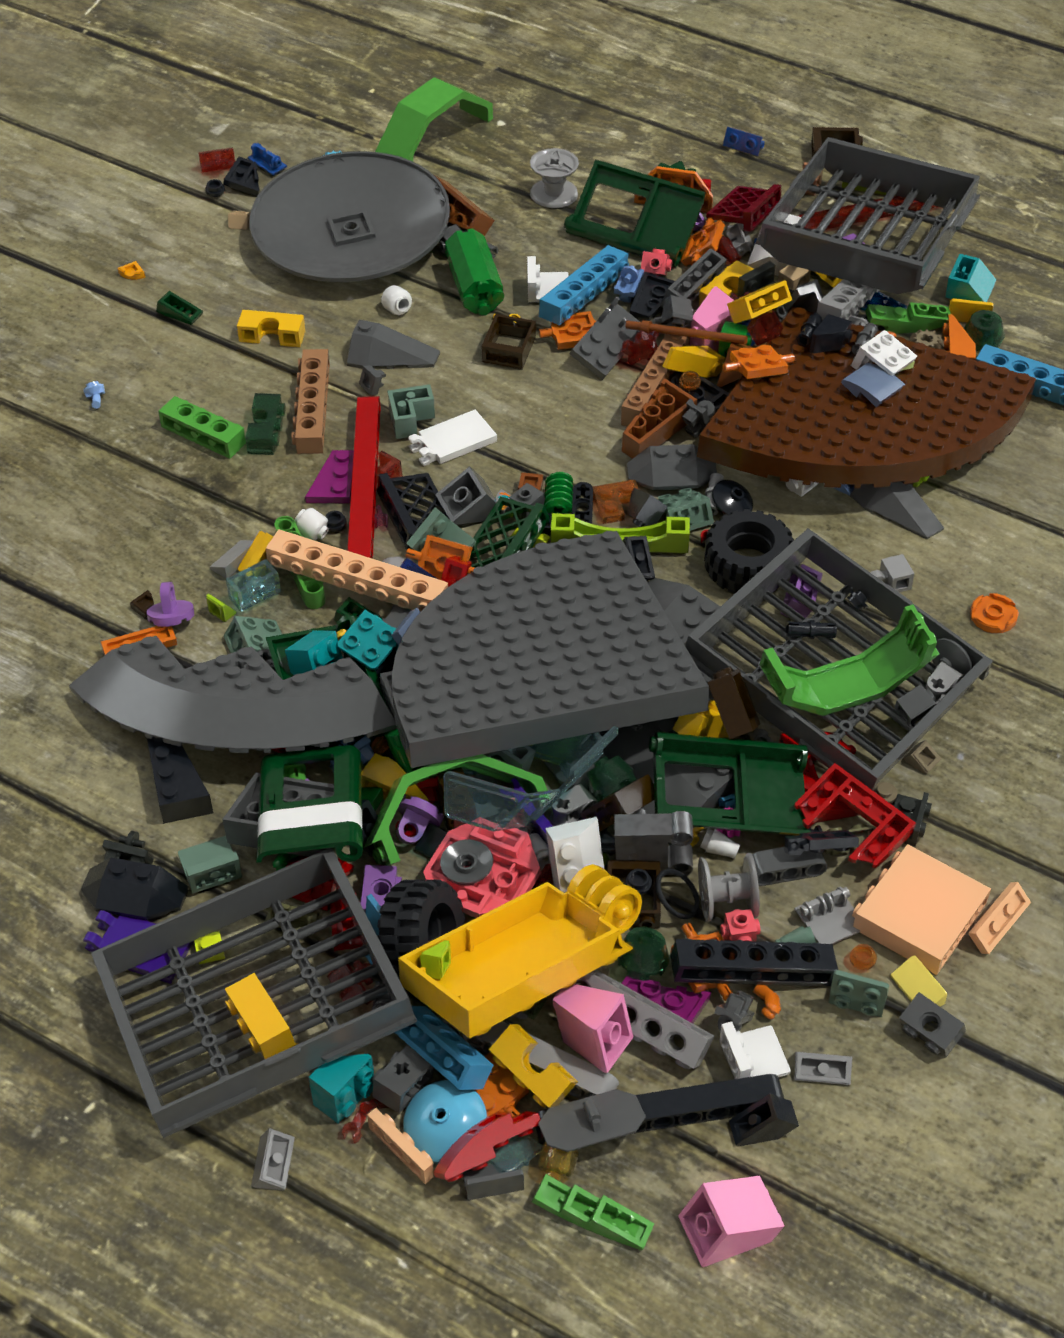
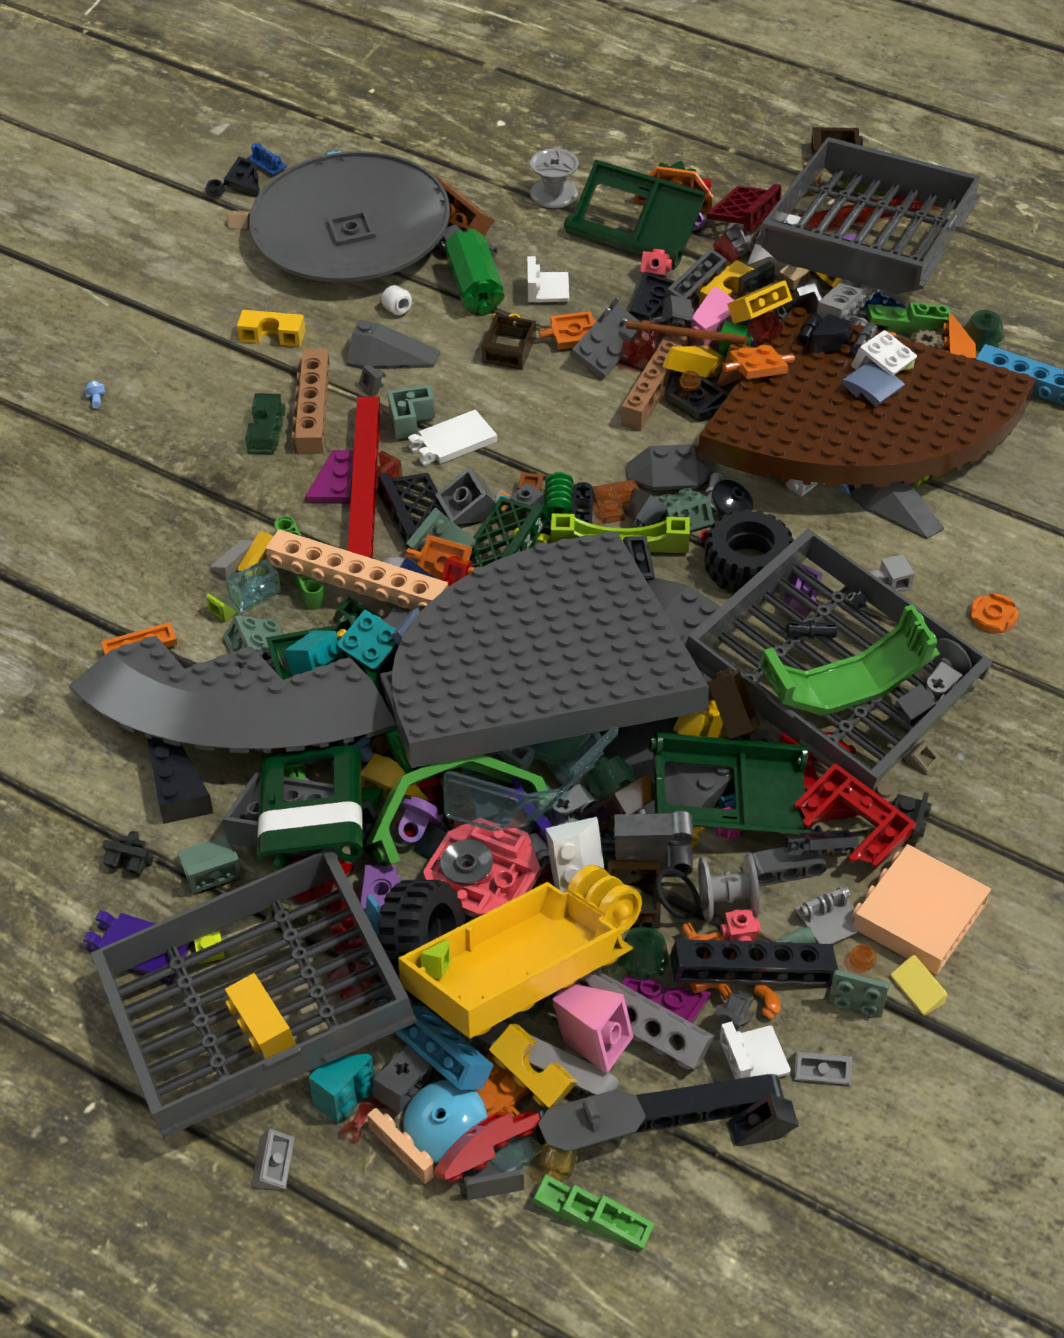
black wedge [81,857,189,920] -> none
light orange tile [118,261,146,280] -> none
dark brown tile [130,590,154,620] -> none
medium lavender tile [147,582,194,627] -> none
dark green slope [156,291,203,325] -> none
bright green brick [158,396,246,459] -> none
clear red hips [198,147,235,173] -> none
white head [294,508,329,541] -> none
black plate [325,511,346,531] -> none
clear pink hand [374,505,388,528] -> none
bright green panel [375,77,493,162] -> none
dark azure brick [539,245,629,325] -> none
medium blue hips [614,265,644,303] -> none
dark orange wedge [622,378,697,459] -> none
black plate [625,869,652,894] -> none
bright pink slope [678,1176,784,1267] -> none
orange plate [681,218,725,267] -> none
dark grey hips [682,399,715,438] -> none
white cone [700,828,740,859] -> none
blue hinge [723,127,765,156] -> none
dark grey brick [899,992,966,1057] -> none
teal slope [945,253,996,302] -> none
yellow panel [949,299,993,325] -> none
light nougat plate [968,882,1031,954] -> none

